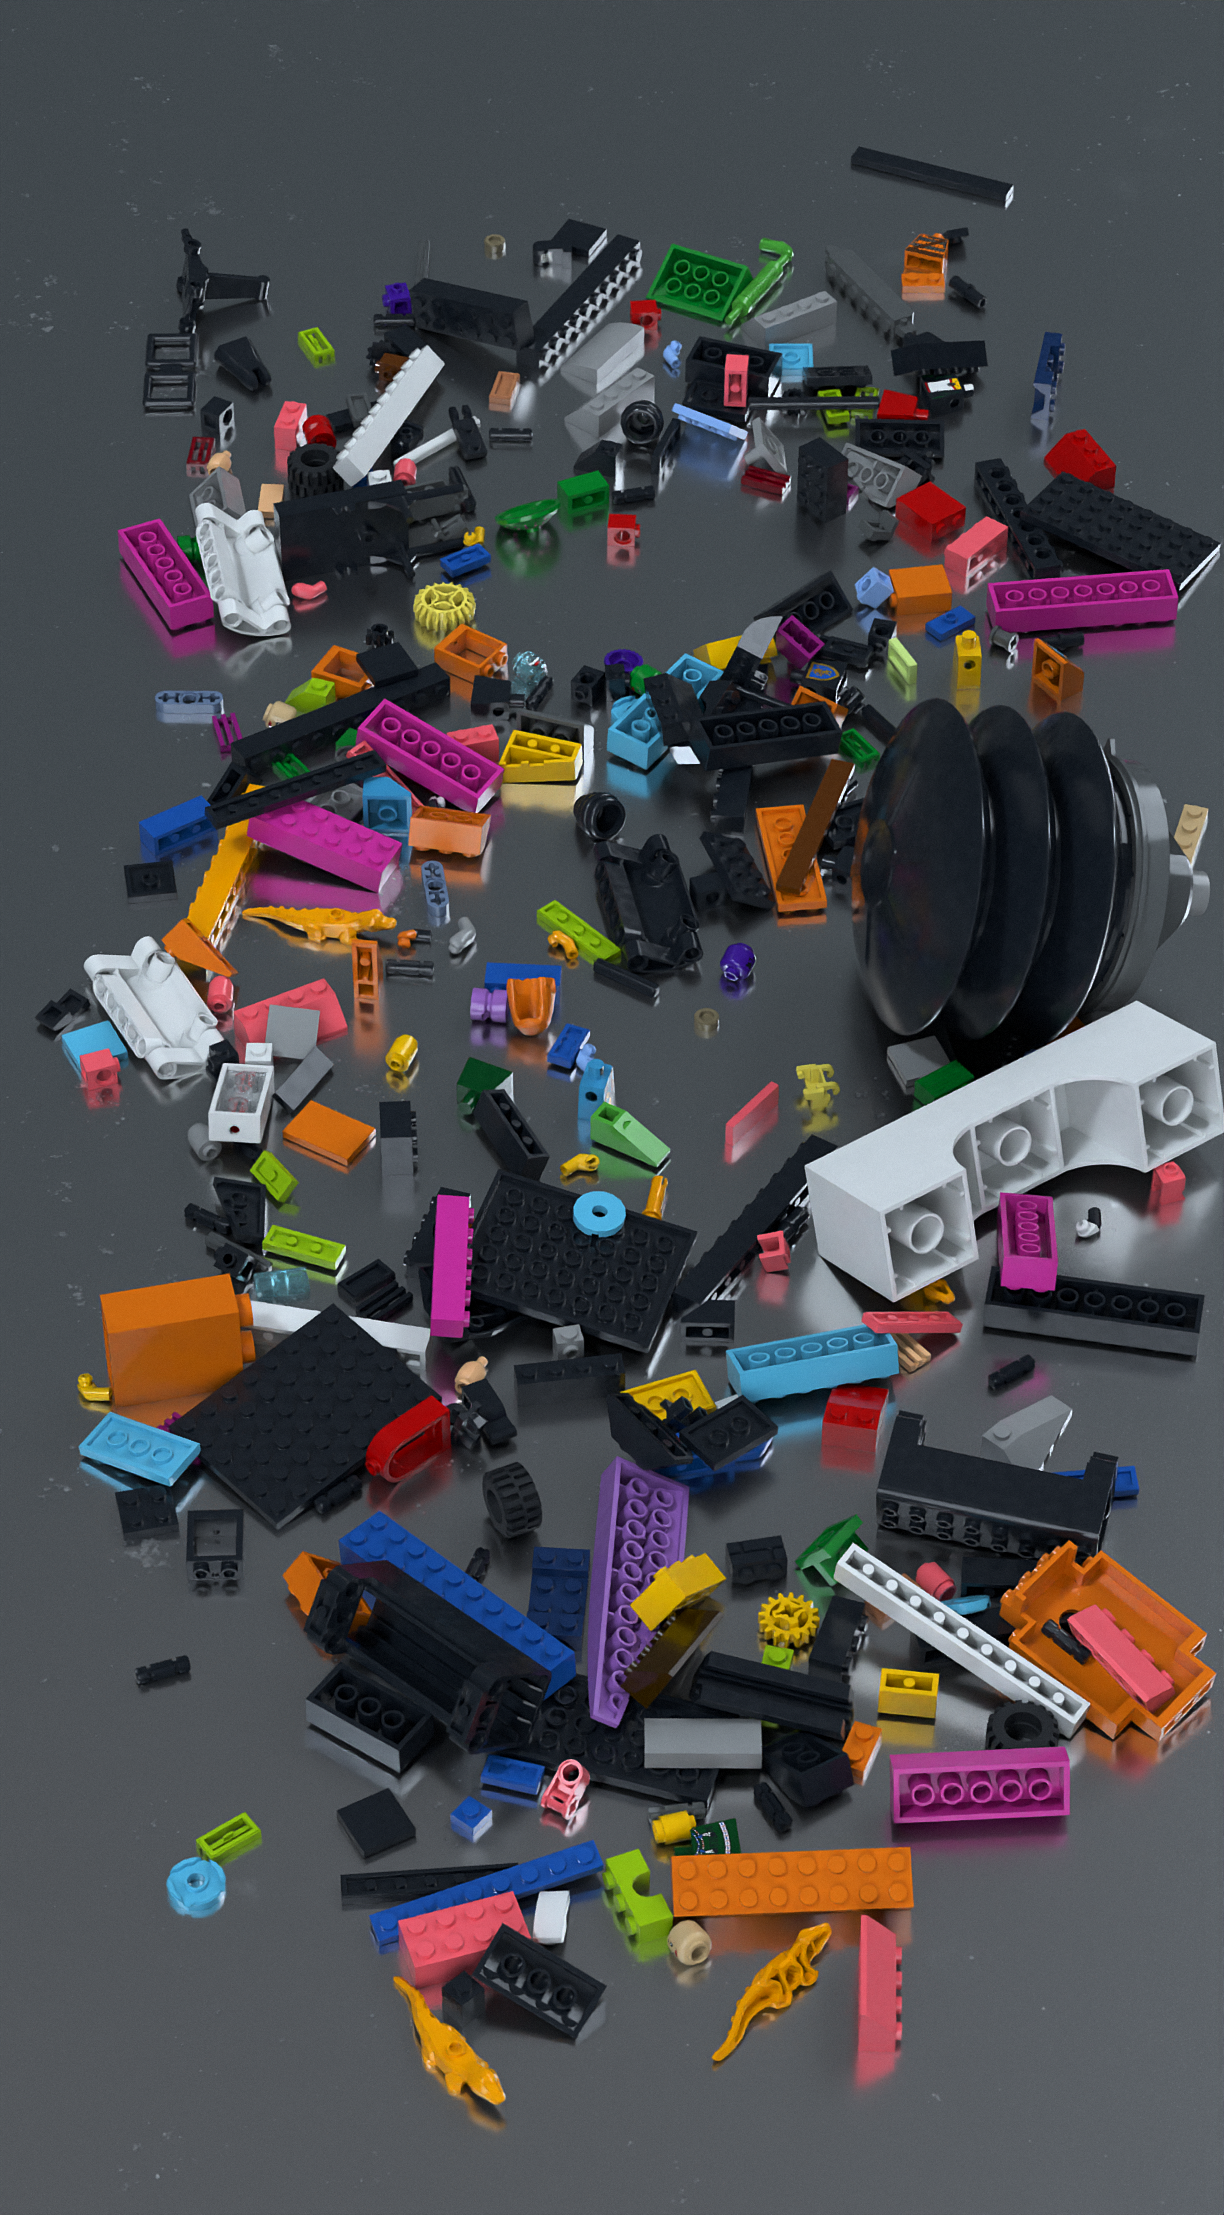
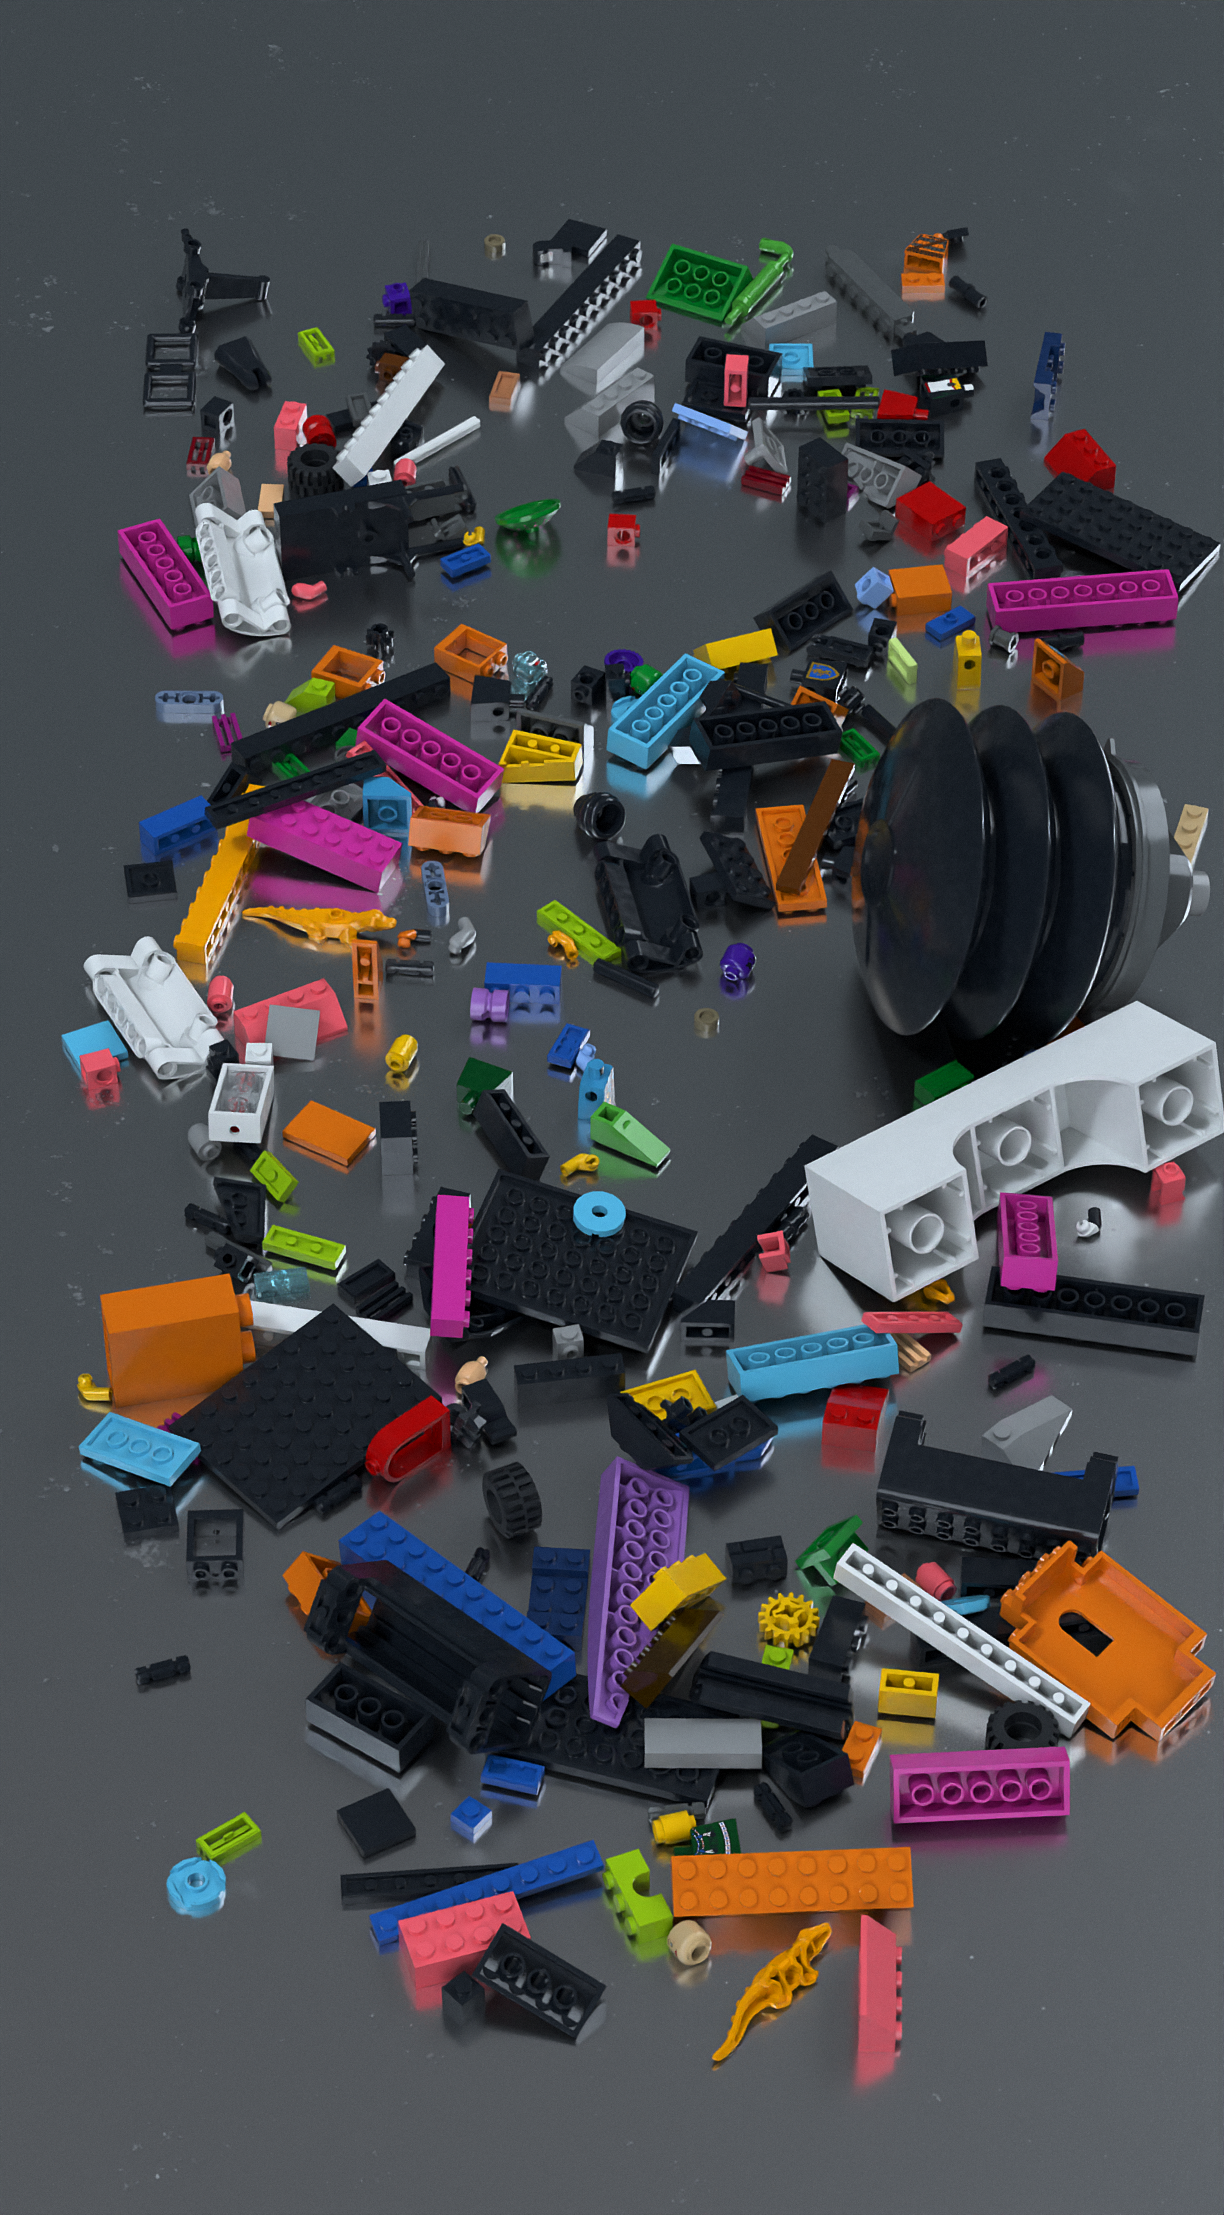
black slope [35,989,91,1031] -> none
orange slope [161,919,239,977] -> none
tile [272,1047,334,1114] -> none
black tile [356,642,418,688] -> none
light orange animal [393,1976,506,2105] -> none
light yellow gear [413,582,476,633] -> none
coral brick [446,724,499,762] -> none
black hinge [448,405,488,460] -> none
black axle [489,428,532,442] -> none
orange hair [506,977,556,1036] -> none
white slope [532,1891,570,1945] -> none
coral piece [541,1759,590,1820] -> none
green brick [557,471,609,514] -> none
light orange pin [641,1175,668,1220] -> none
black slope [644,673,704,746] -> none
light blue arm [663,340,682,369] -> none
black piece [721,616,783,690] -> none
coral tile [725,1081,779,1146] -> none
magenta torso [776,615,825,669] -> none
light yellow piece [796,1064,840,1111] -> none
black tile [851,146,1014,201] -> none
light grey tile [887,1036,950,1087] -> none
black axle [1041,1619,1091,1664] -> none
coral slope [1067,1604,1175,1714] -> none

